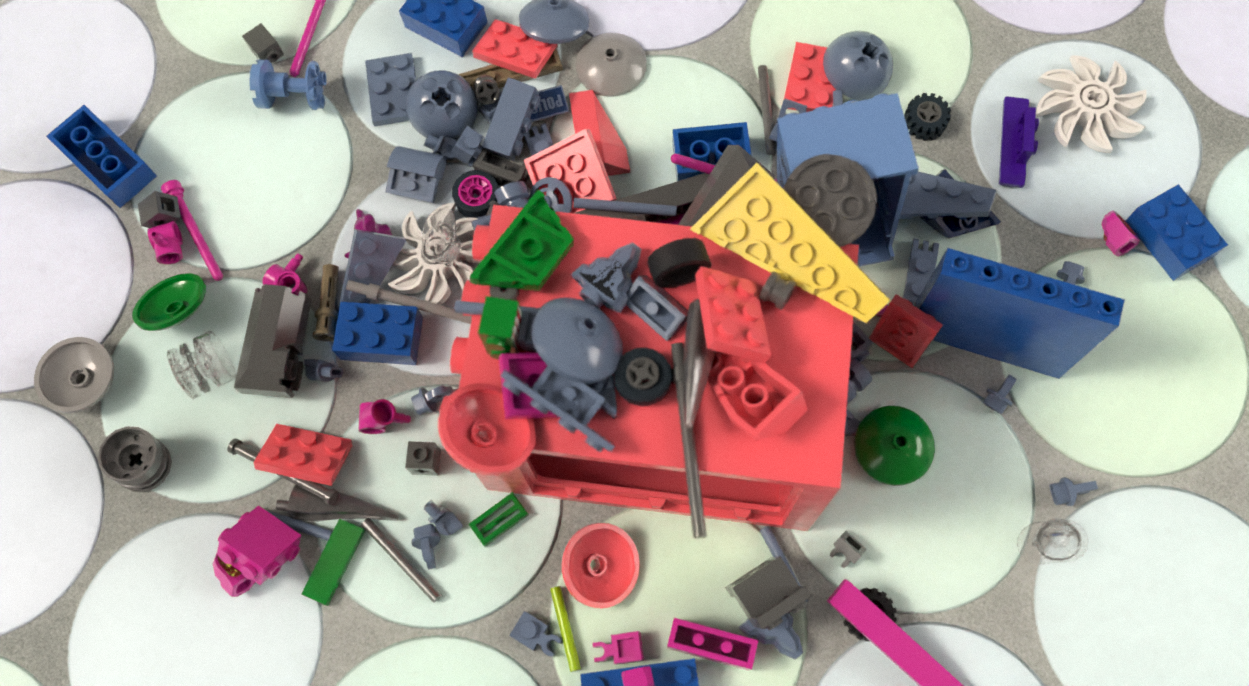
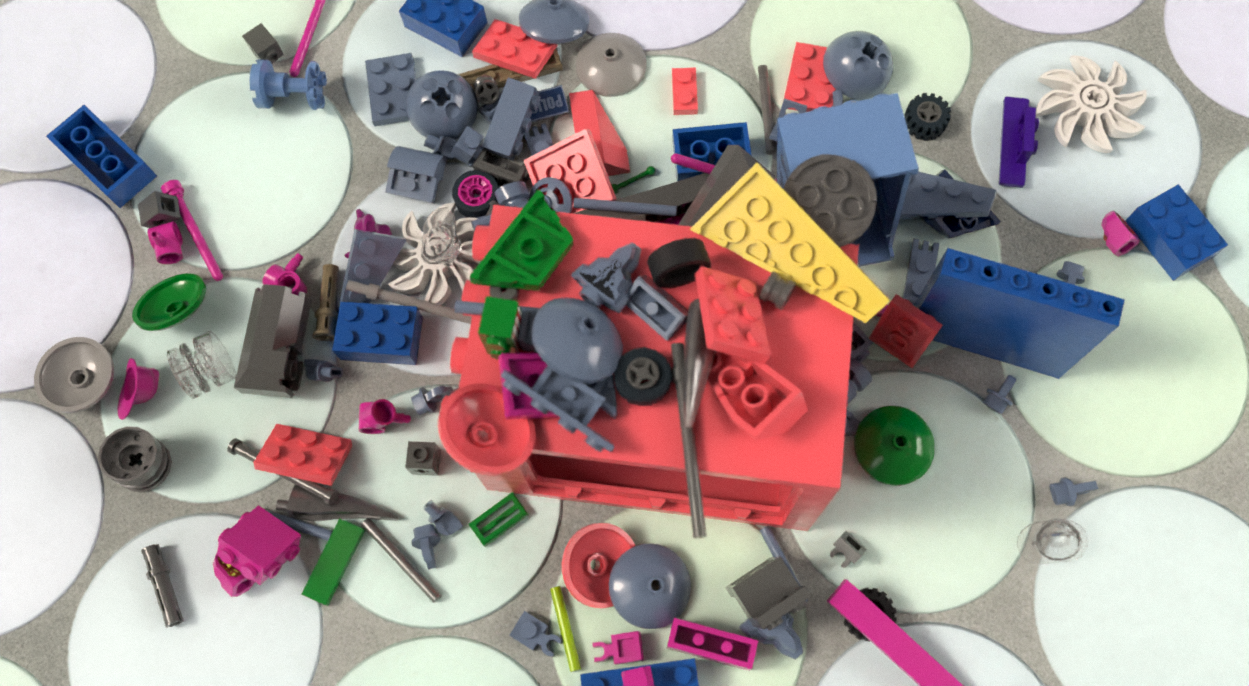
none -> dark pink piece [117,358,159,420]
none -> dark grey pin [141,544,184,628]
none -> sand blue dish [609,544,691,629]
none -> green hinge [611,166,656,194]
none -> coral plate [672,67,698,115]

